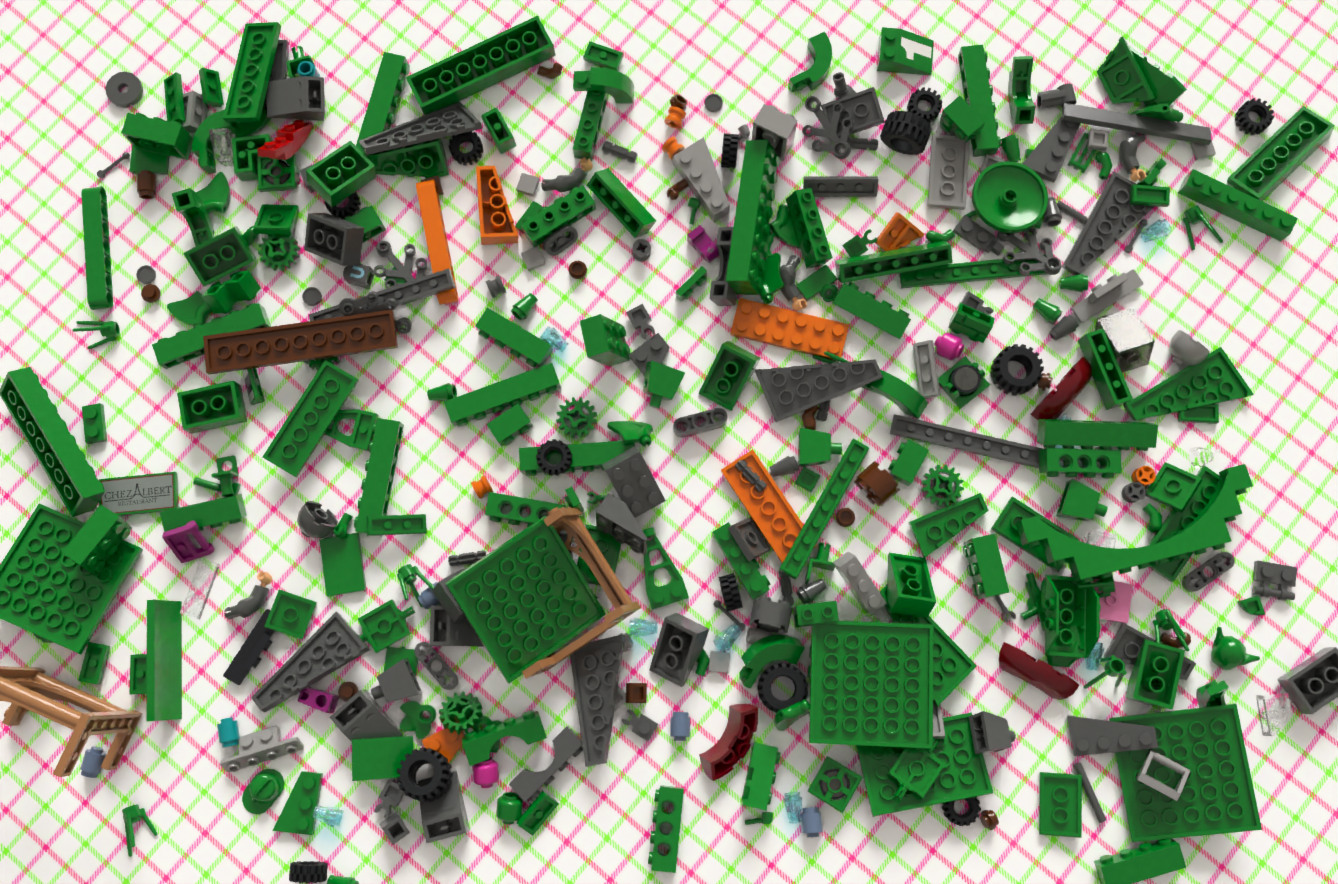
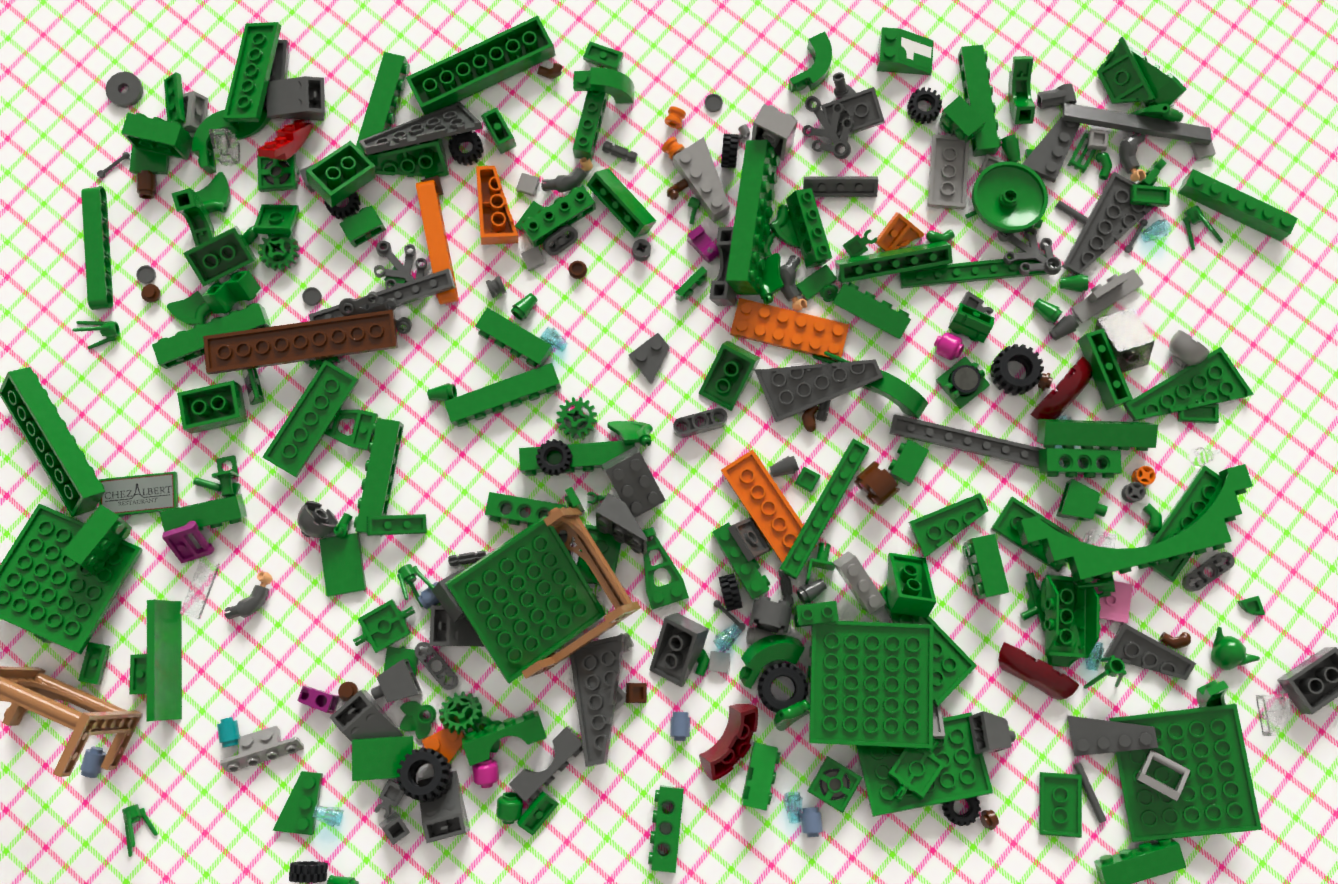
green plate [82,403,107,444] -> none
green plate [199,67,224,107] -> none
black bracket [223,609,276,685] -> none
green brick [232,134,274,181] -> none
green piece [242,769,284,814] -> none
dark grey wing [251,611,370,712] -> none
green tile [264,589,317,639] -> none
green bracket [286,46,315,78] -> none
teal brick [297,61,320,77] -> none
dark grey brick [304,213,364,266] -> none
dark grey brick [343,264,374,289] -> none
orange wheel [471,475,494,499] -> none
green brick [486,403,533,446] -> none
green brick [580,314,630,367] -> none
dark grey plate [621,709,658,741] -> none
dark grey plate [626,303,655,340] -> none
clear light blue cone [629,618,658,637] -> none
green torso [643,361,685,409] -> none
reddish brown plate [670,94,687,111] -> none
dark grey axle [735,460,767,492] -> none
green hand [745,812,773,825] -> none
green torso [798,428,842,467] -> none
reddish brown plate [835,508,855,527] -> none
dark grey axle [842,137,878,150] -> none
black tyre [880,111,932,155] -> none
light grey tile [913,340,940,399] -> none
green gear [921,465,964,507] -> none
dark grey hinge [953,215,1004,256] -> none
dark grey hand [995,596,1016,622] -> none
dark grey cone [1043,197,1062,227] -> none
green slope [1125,639,1185,710] -> none
green plate [1145,462,1202,513] -> none
green plant [1152,609,1190,652] -> none
green arch [1227,106,1335,201] -> none
black tyre [1235,98,1274,135] -> none
dark grey plate [1252,560,1297,601] -> none

